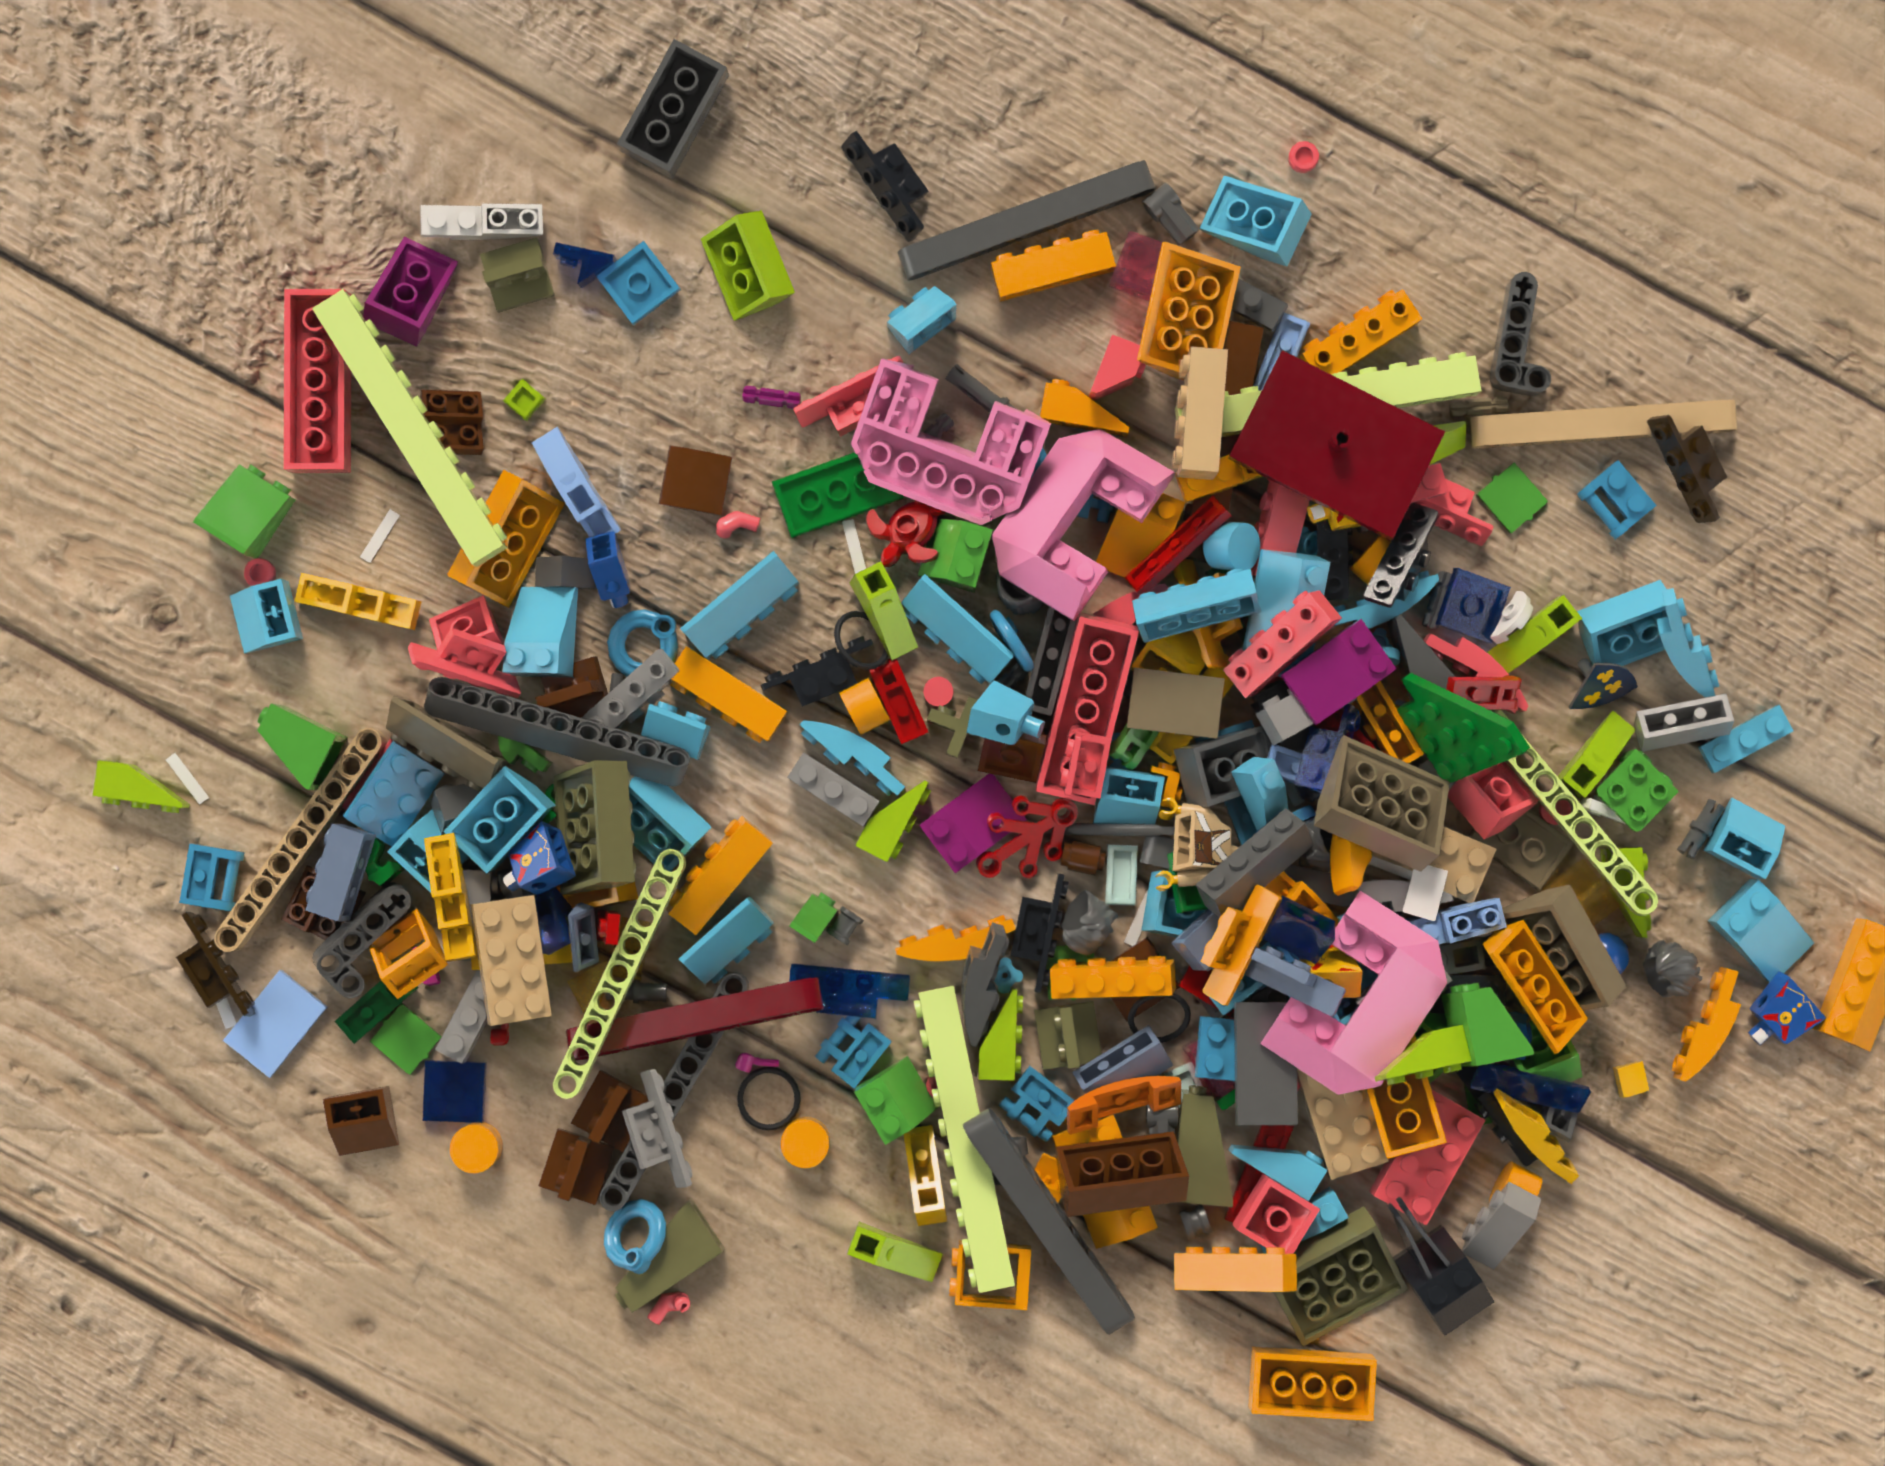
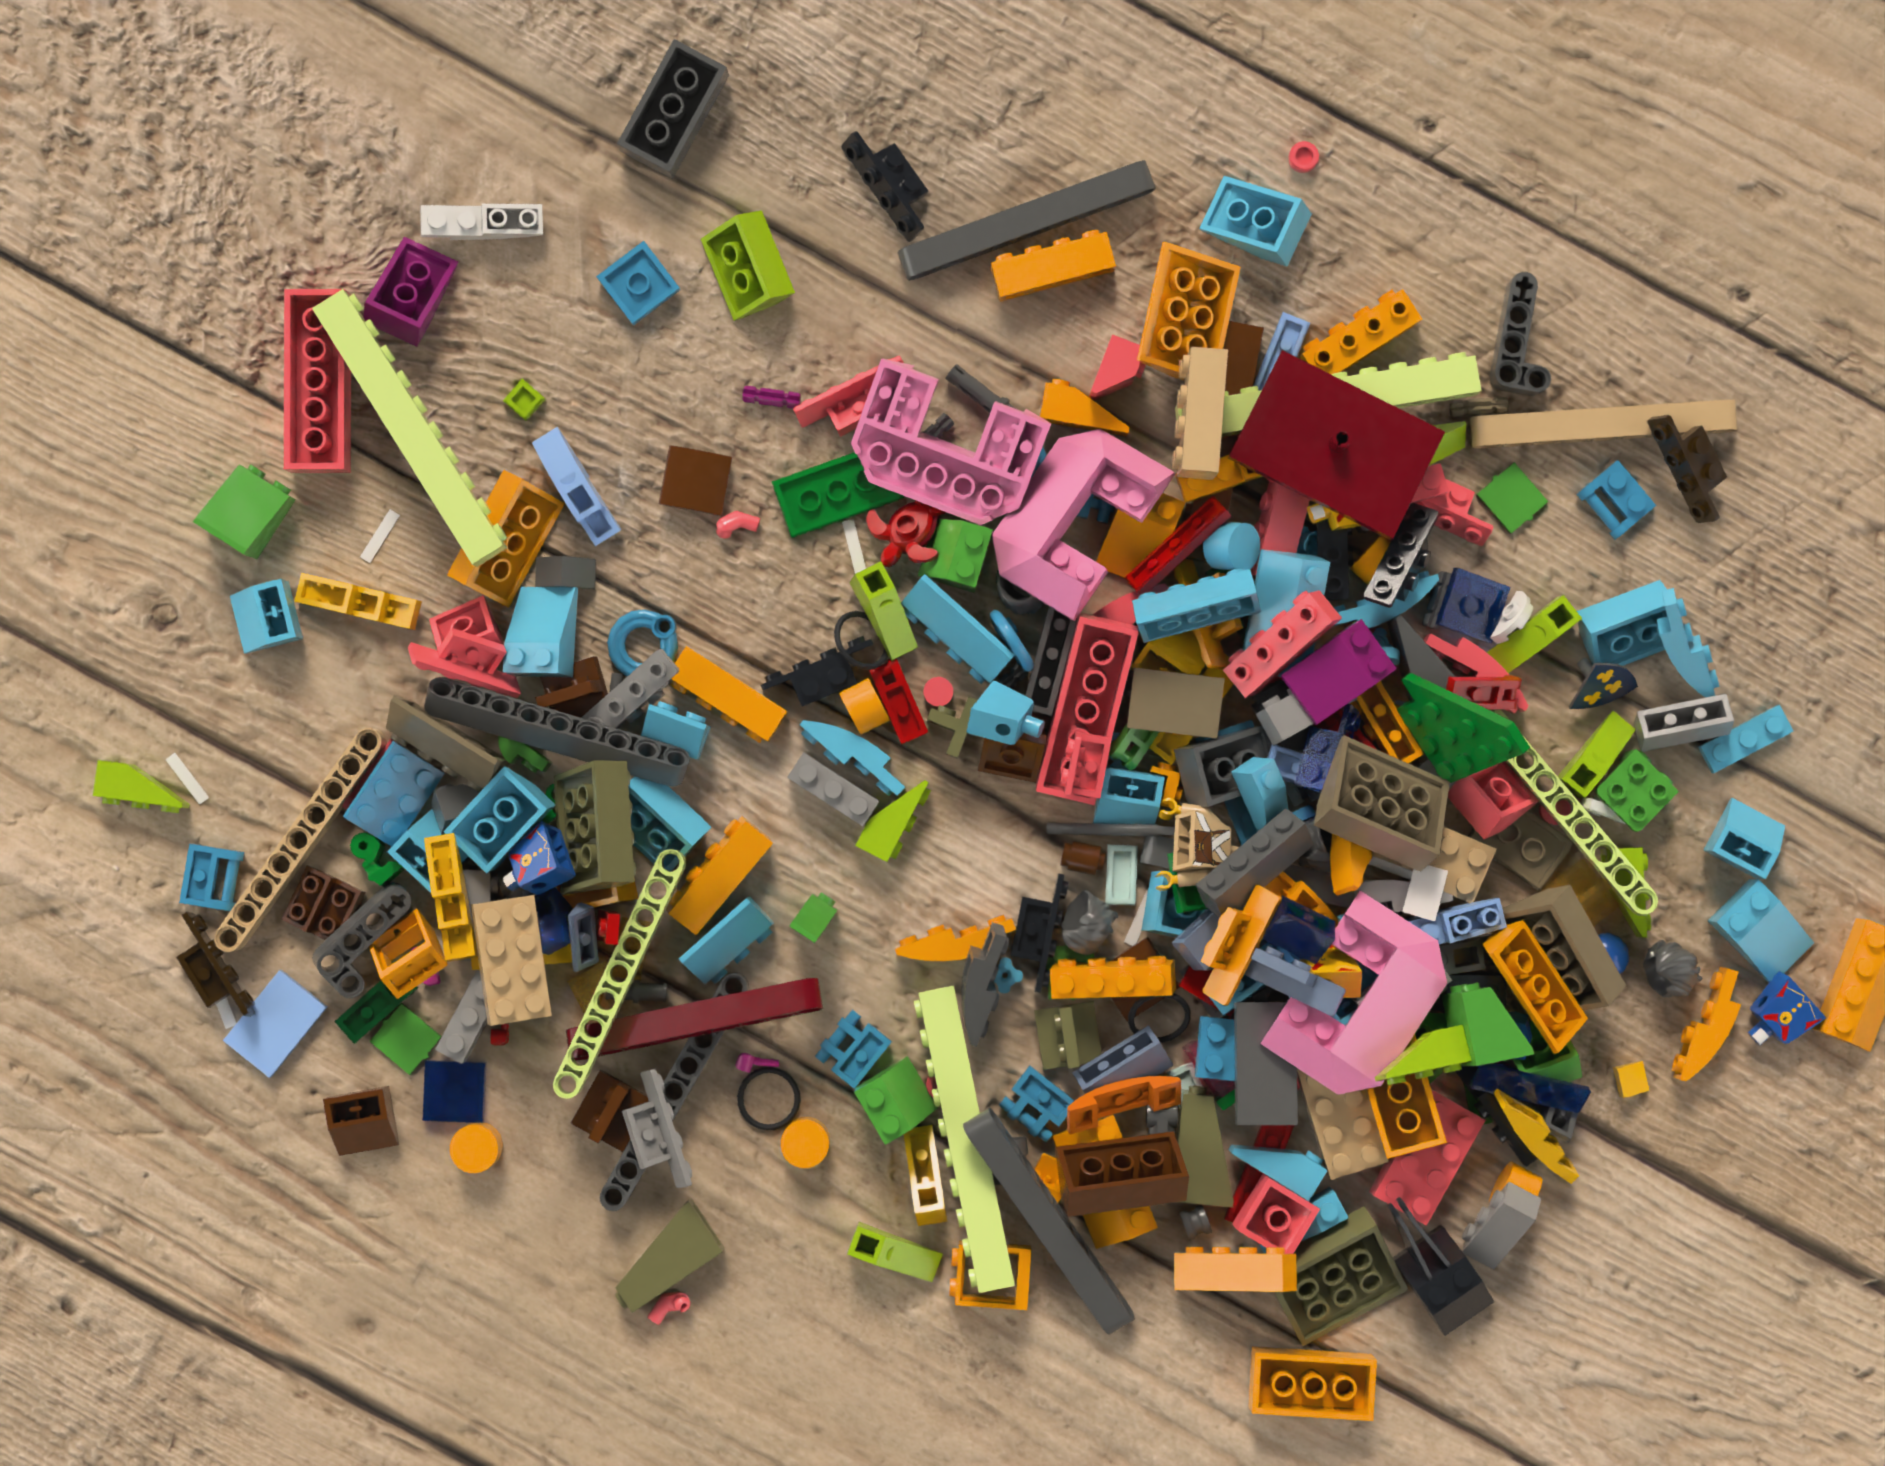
coral tile [244,558,276,586] -> none
bright green slope [257,703,348,790] -> none
sand blue brick [305,824,376,922] -> none
reddish brown slope [420,390,484,455] -> none
olive bracket [480,237,555,313] -> none
reddish brown bracket [538,1128,615,1205] -> none
clear blue slope [553,242,617,288] -> none
blue torso [585,531,630,608] -> none
dark azure piece [604,1199,666,1274] -> none
medium azure slope [680,551,799,660] -> none
clear blue bracket [789,964,910,1019] -> none
dark grey bush [826,906,864,945] -> none
medium azure slope [887,286,957,355] -> none
magenta slope [919,774,1027,873] -> none
red plant [976,795,1078,878] -> none
lime slope [978,988,1023,1081] -> none
clear pink bracket [1109,231,1162,302] -> none
dark grey piece [1142,183,1199,246] -> none
dark grey tile [1231,278,1288,332] -> none
dark grey pin [1677,799,1725,859] -> none

